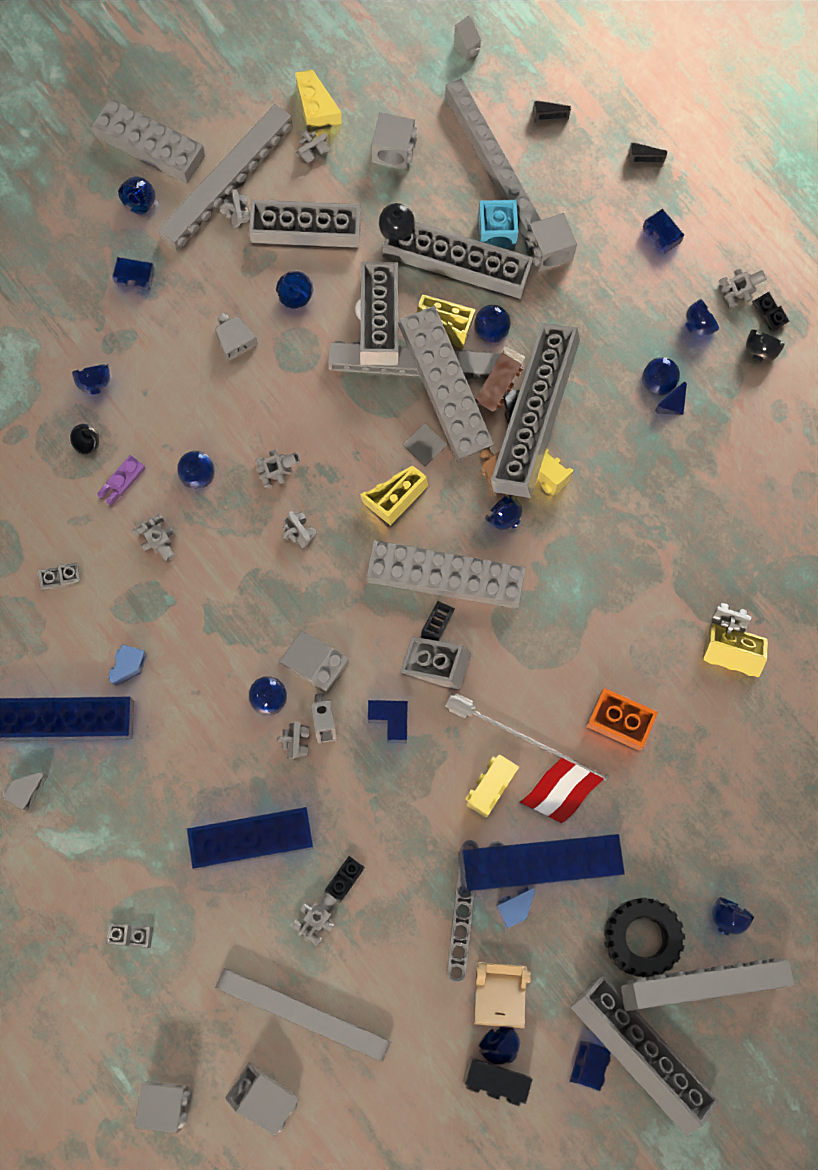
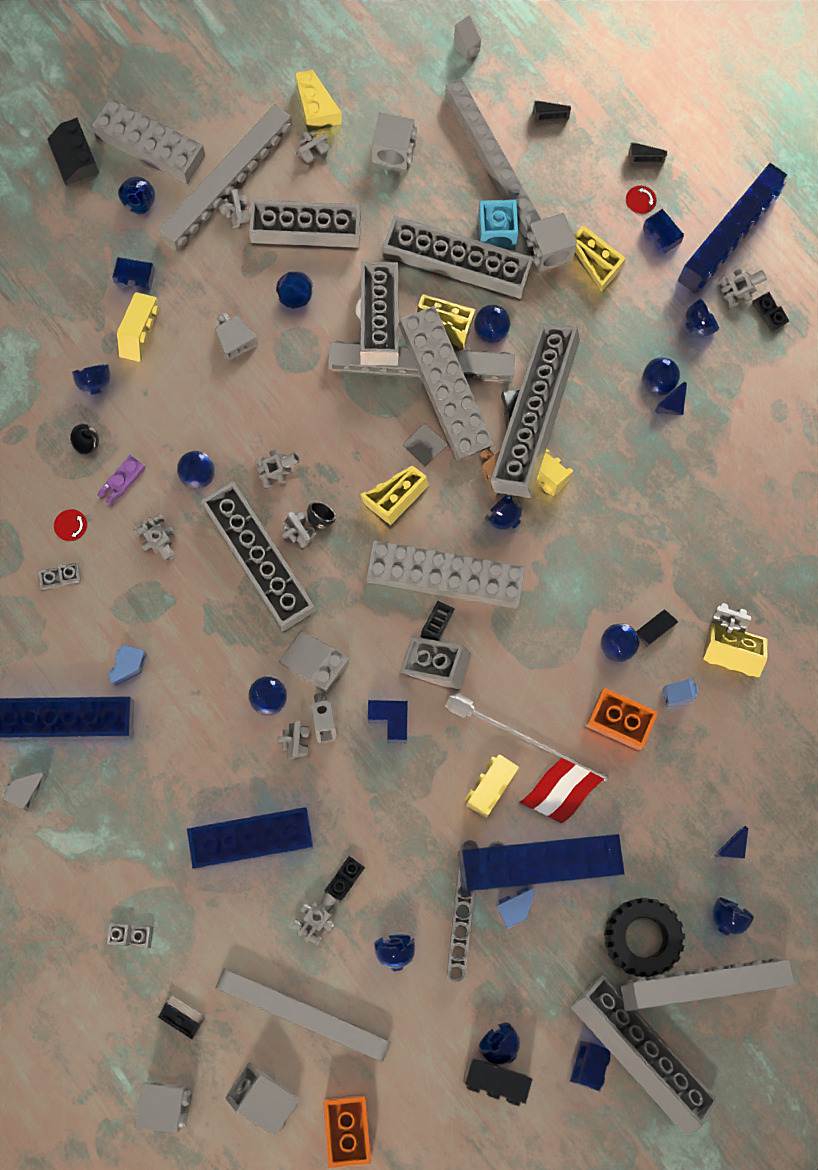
black cylinder [379,203,415,241] -> none
reddish brown wedge [475,346,525,412] -> none
tan door [475,962,530,1028] -> none
black cylinder [746,329,785,363] -> none
none -> black slope [47,118,99,185]
none -> red sticker [54,509,87,541]
none -> light yellow wedge [117,292,159,362]
none -> black slope [158,996,205,1039]
none -> light grey brick [201,481,315,631]
none -> black piece [307,502,336,529]
none -> orange brick [323,1095,371,1168]
none -> clear blue cylinder [374,934,415,971]
none -> light yellow wedge [574,225,626,292]
none -> clear blue cylinder [600,623,639,662]
none -> red sticker [626,185,657,214]
none -> black slope [635,609,678,647]
none -> medium blue slope [662,678,698,708]
none -> clear blue brick [678,162,788,293]
none -> clear blue slope [714,826,748,859]

